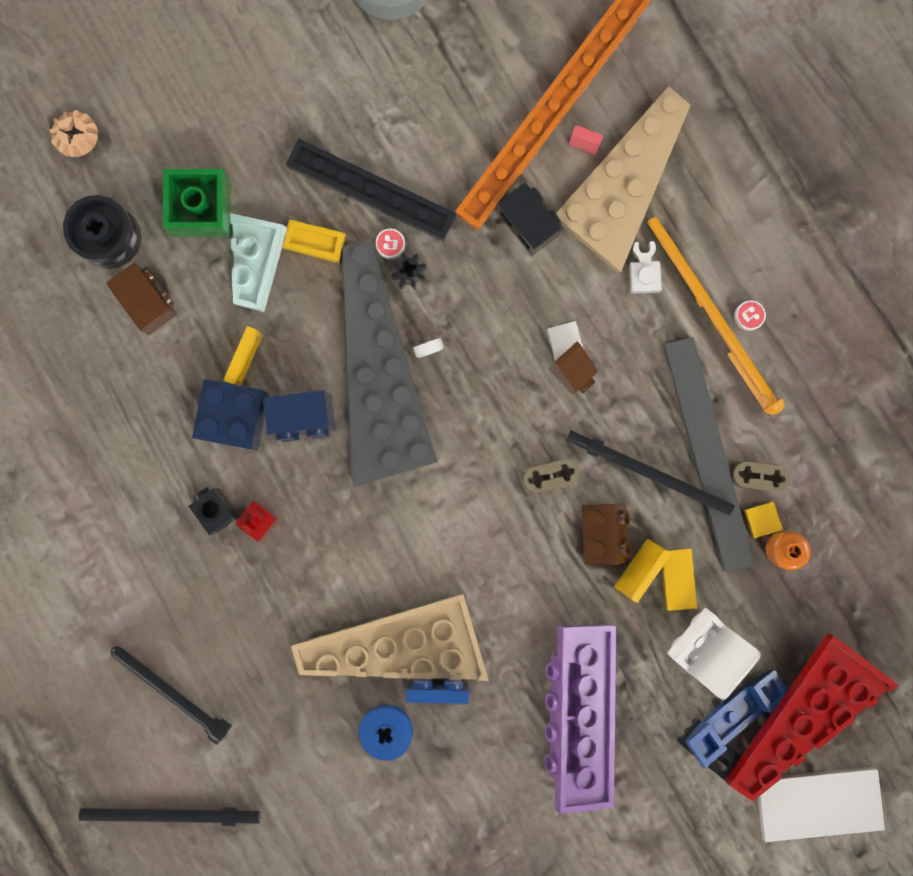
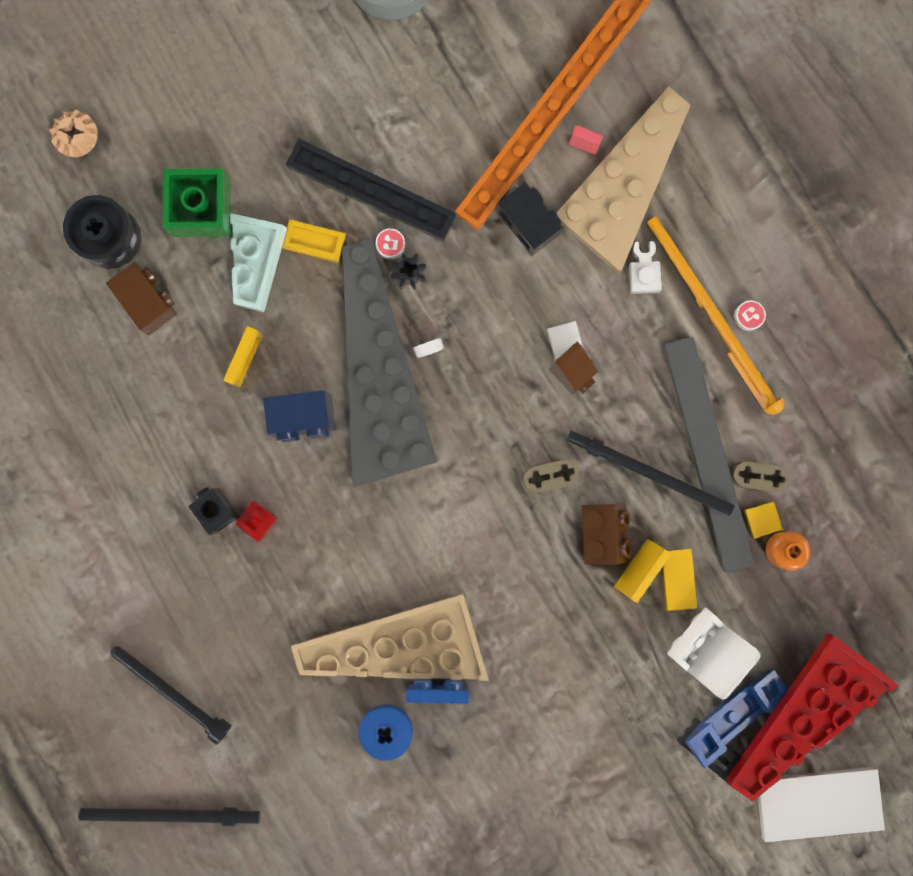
dark blue brick [192,379,269,451] -> none
medium lavender plate [544,624,616,814] -> none

